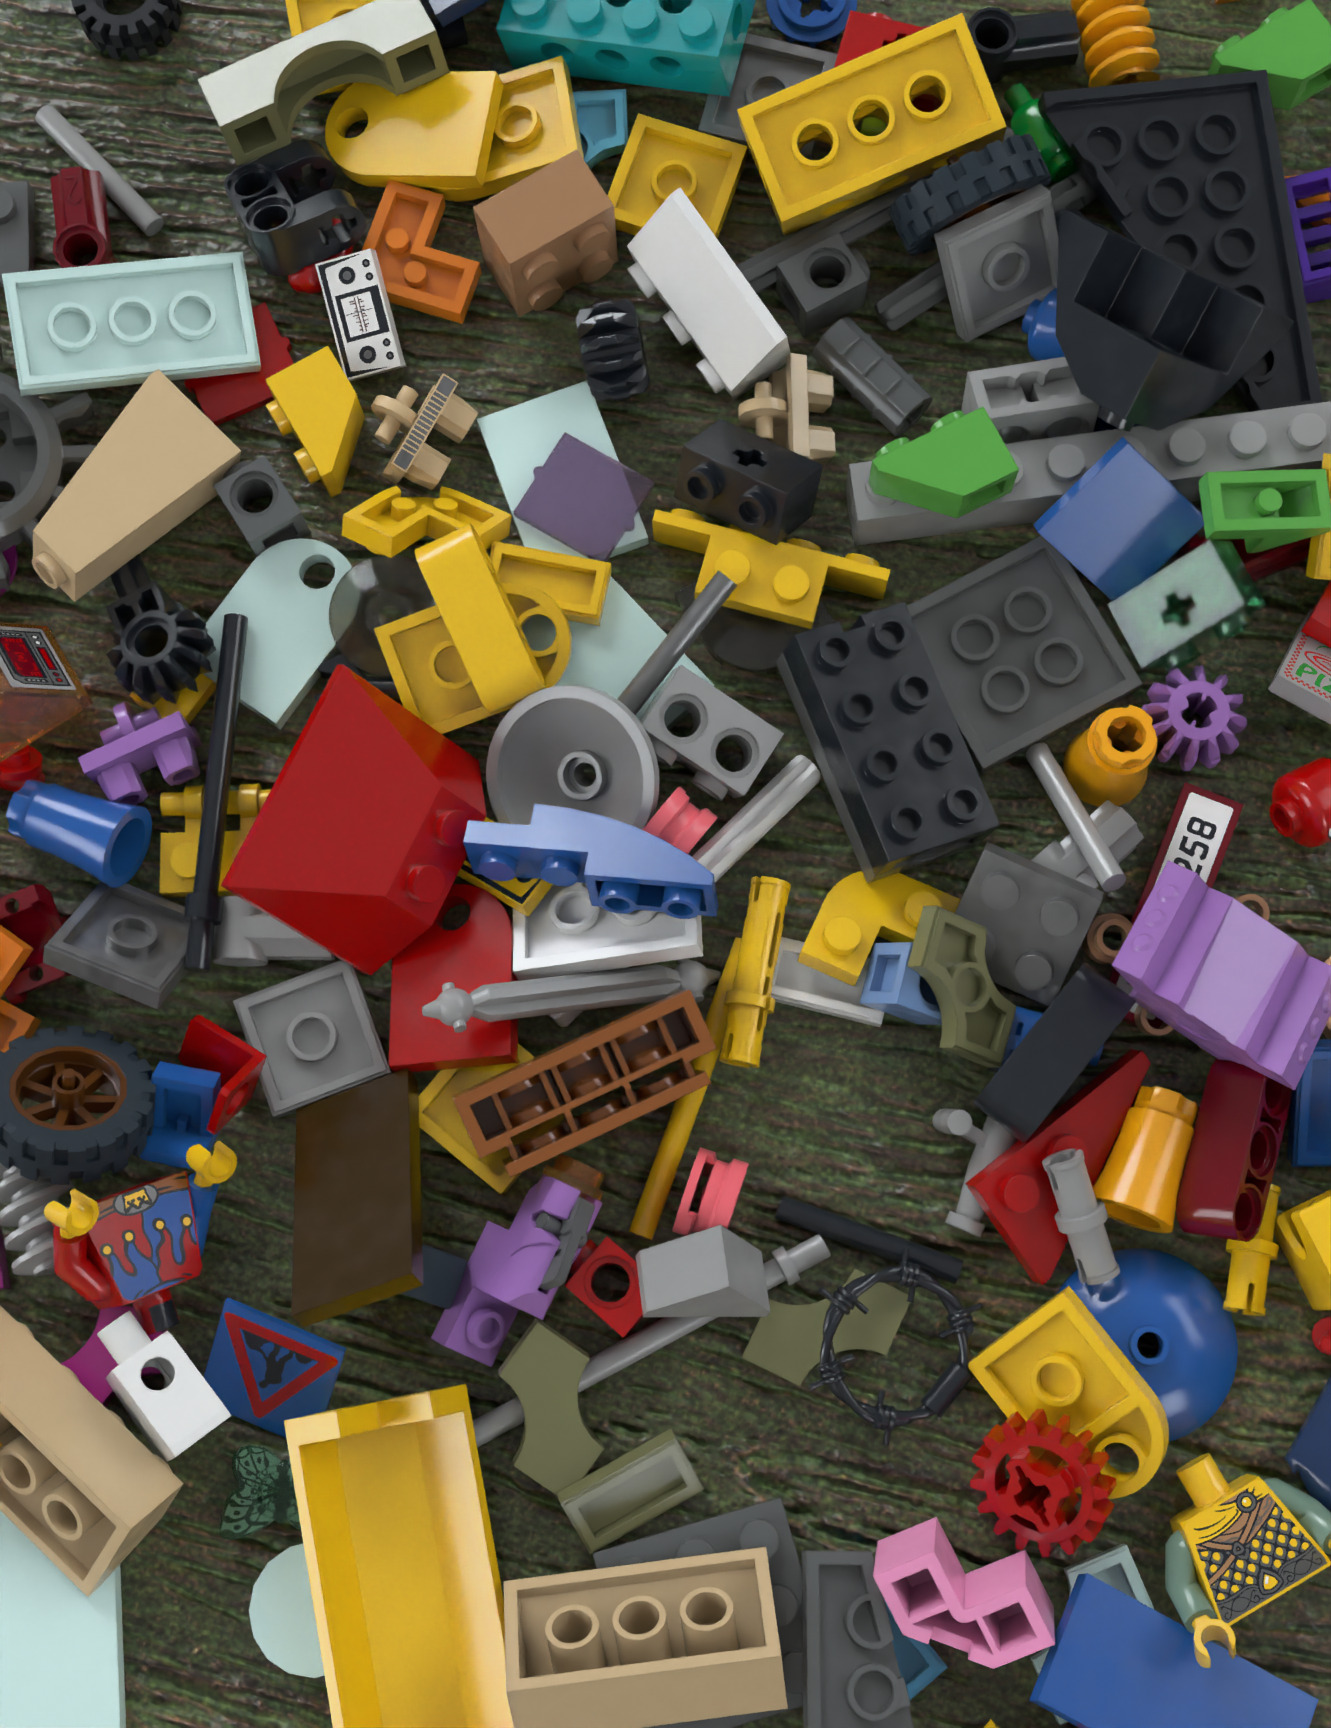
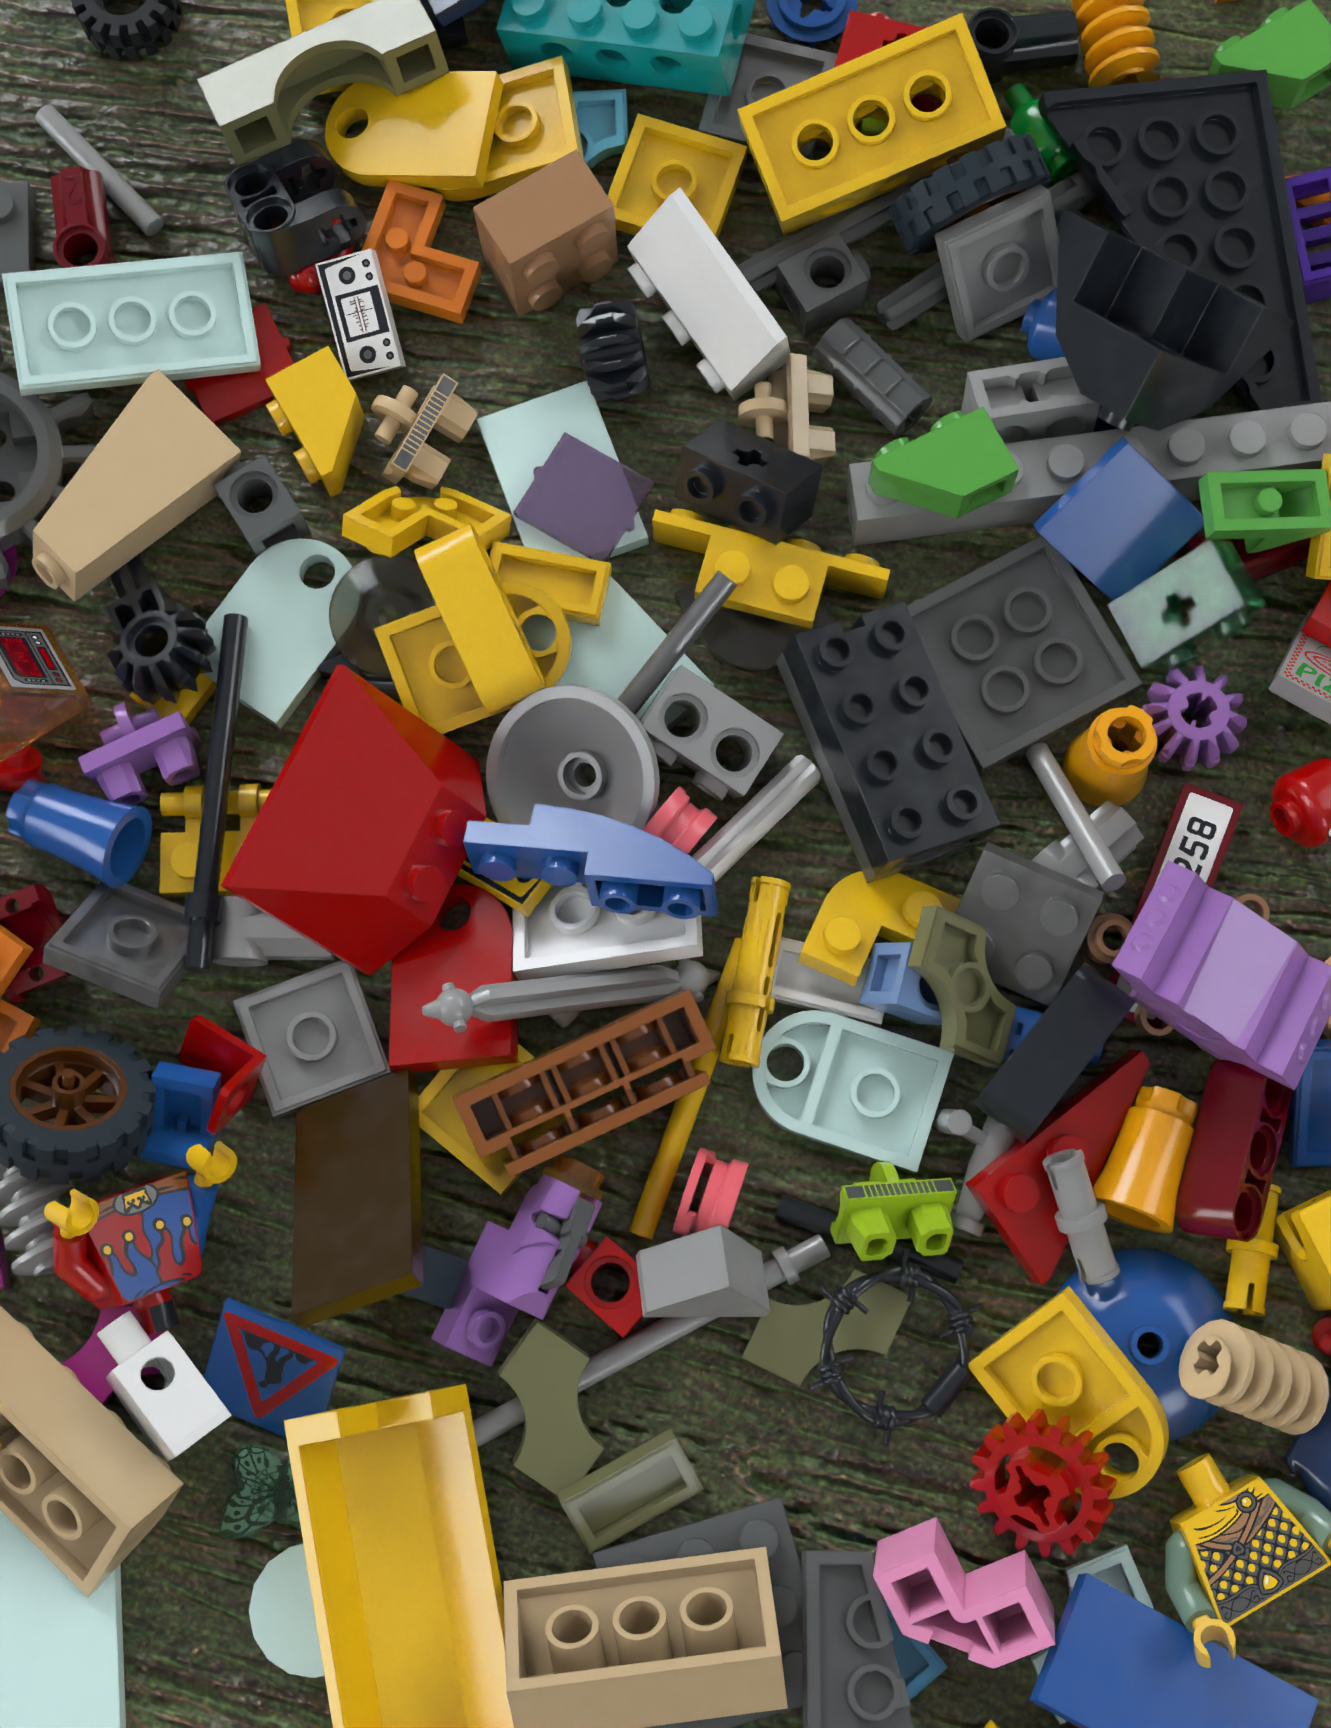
none -> light aqua tile [752,1010,954,1174]
none -> lime hips [830,1161,957,1261]
none -> tan piece [1178,1319,1329,1435]

